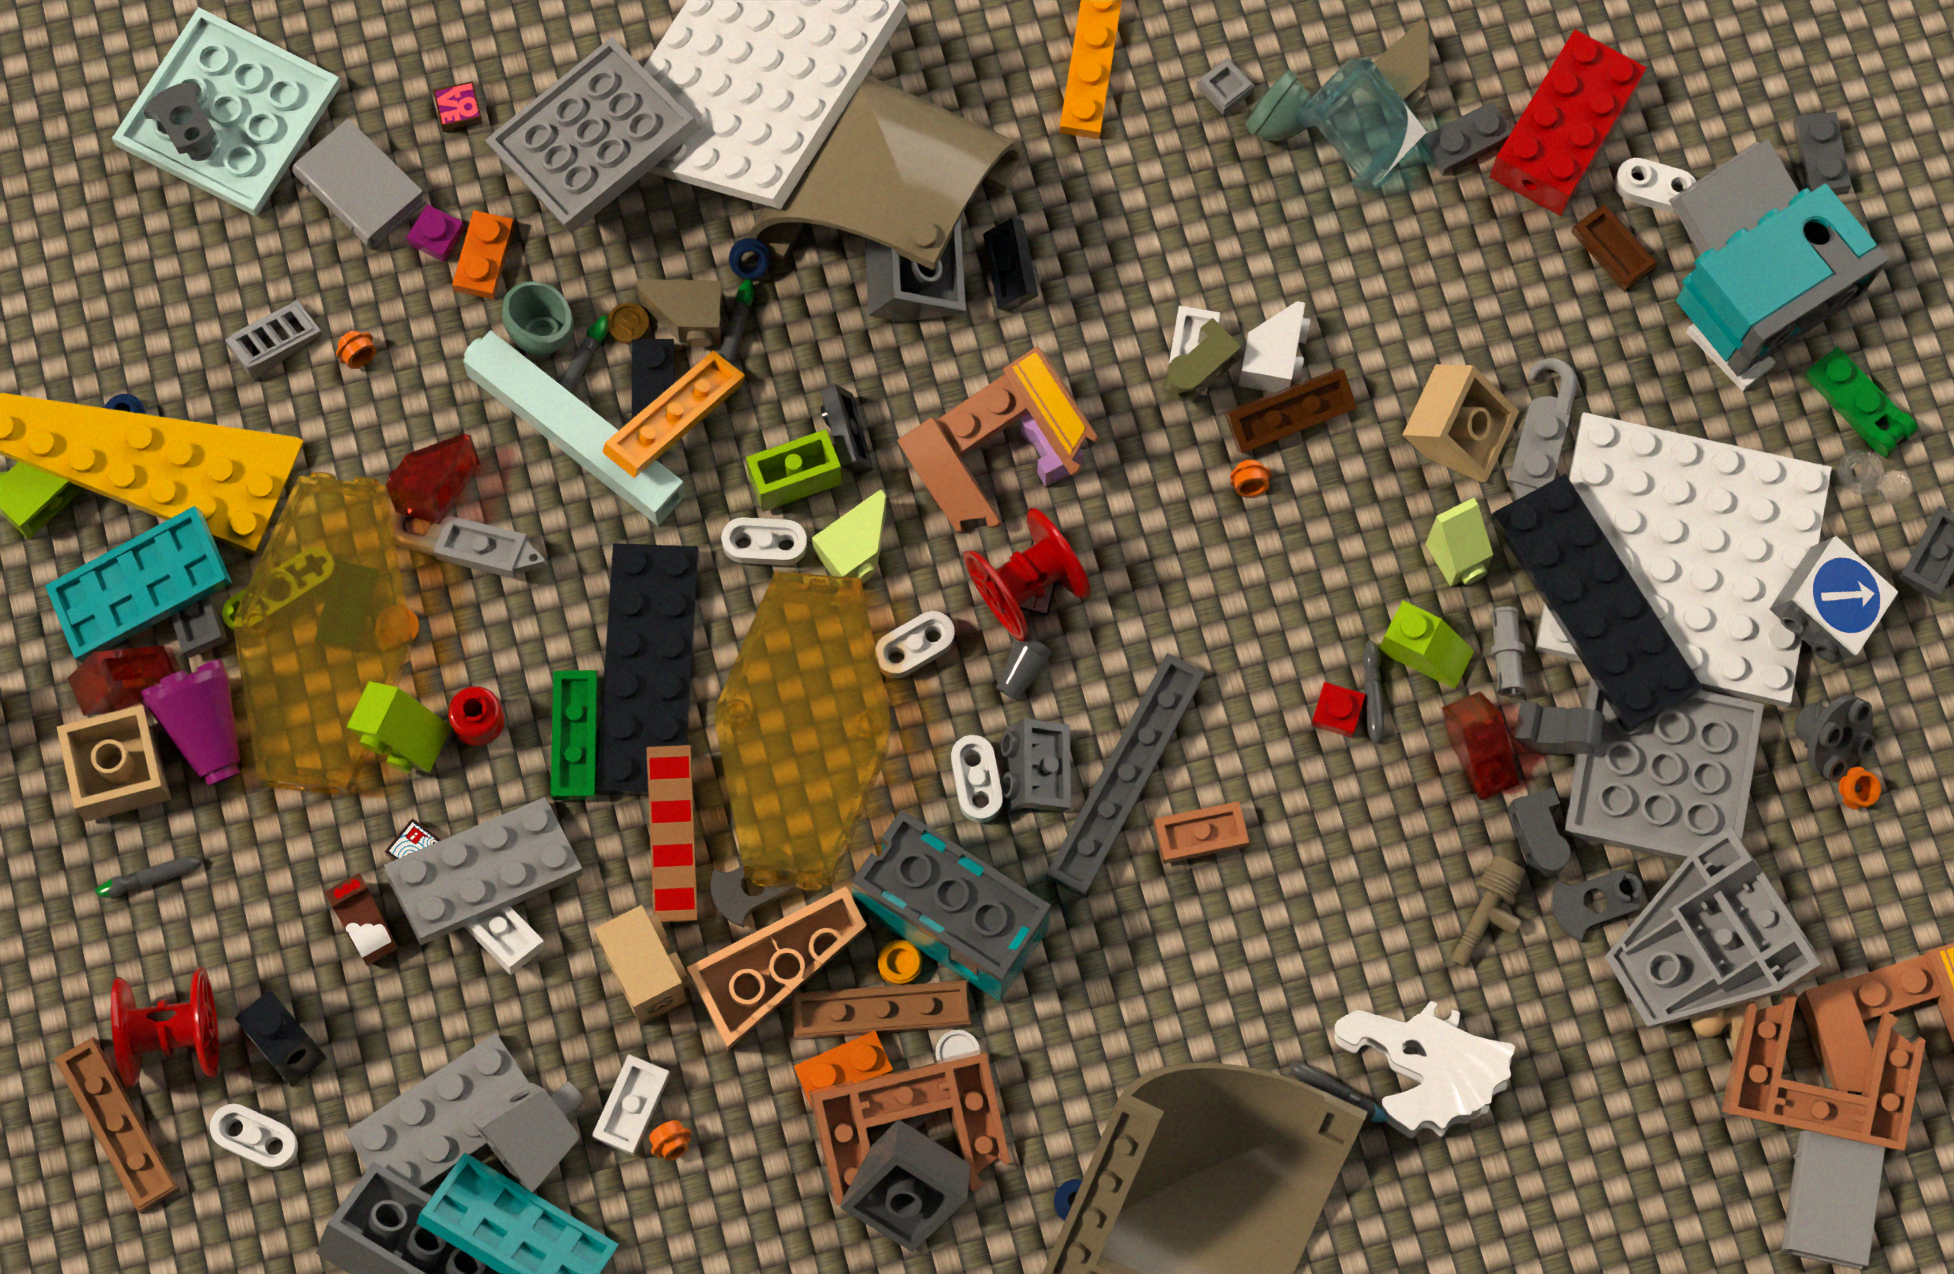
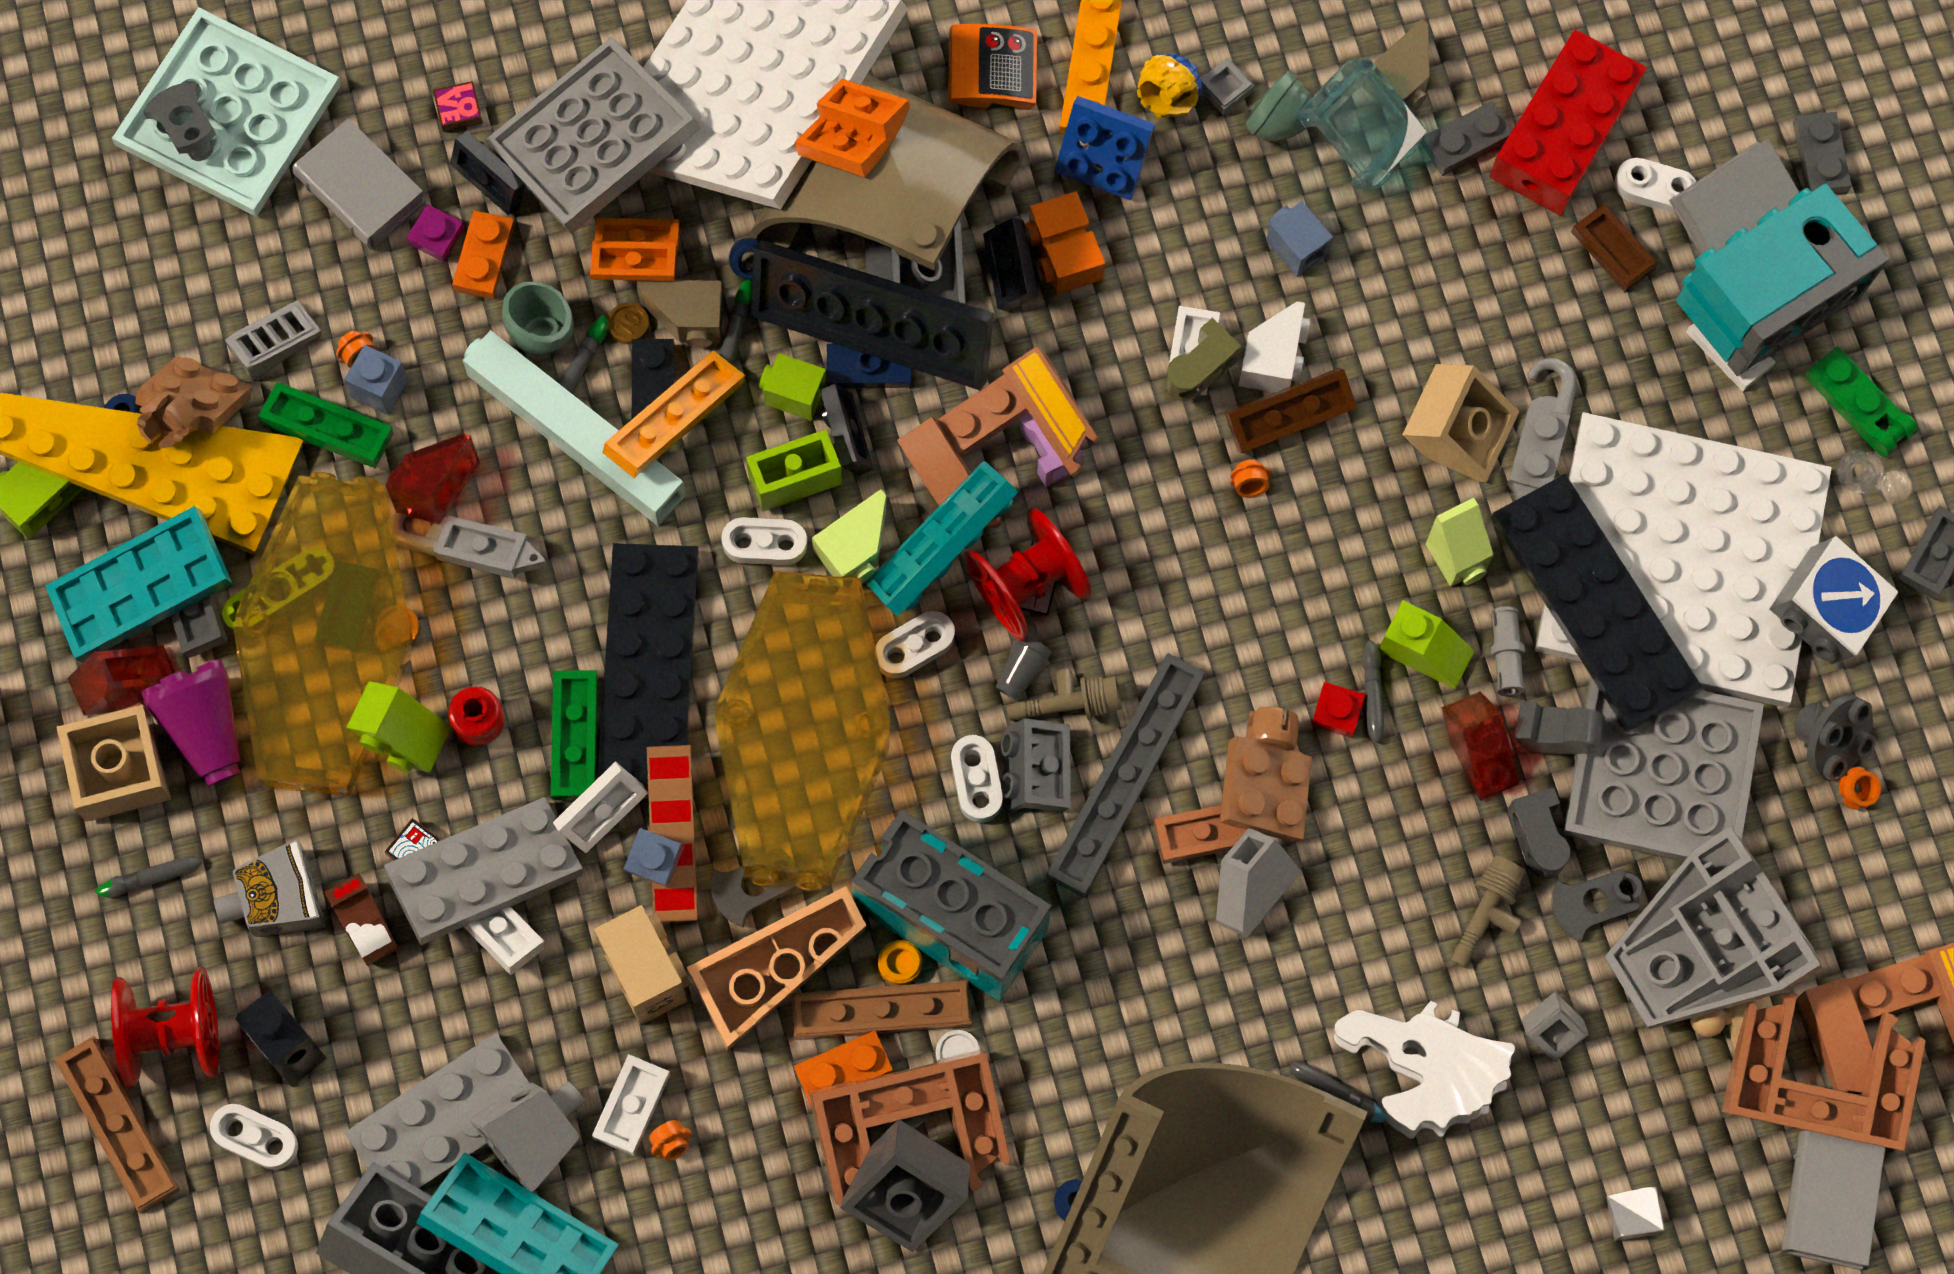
none -> medium nougat plate [135,356,253,448]
none -> light grey torso [214,839,326,937]
none -> green plate [258,382,394,469]
none -> sand blue brick [344,344,409,416]
none -> black plate [450,131,525,216]
none -> white plate [553,761,648,853]
none -> orange slope [590,218,680,281]
none -> sand blue brick [623,828,684,888]
none -> black plate [751,240,994,390]
none -> lime brick [759,353,827,421]
none -> orange slope [794,79,910,178]
none -> dark blue plate [827,344,911,388]
none -> teal plate [865,461,1018,617]
none -> slope [948,24,1037,110]
none -> dark tan piece [1007,669,1122,721]
none -> orange piece [1024,191,1105,295]
none -> blue plate [1054,96,1155,200]
none -> yellow piece [1137,53,1202,118]
none -> light grey slope [1216,828,1301,937]
none -> medium nougat plate [1220,707,1312,843]
none -> sand blue brick [1266,201,1333,277]
none -> light grey slope [1522,992,1589,1062]
none -> light grey slope [1606,1187,1665,1241]

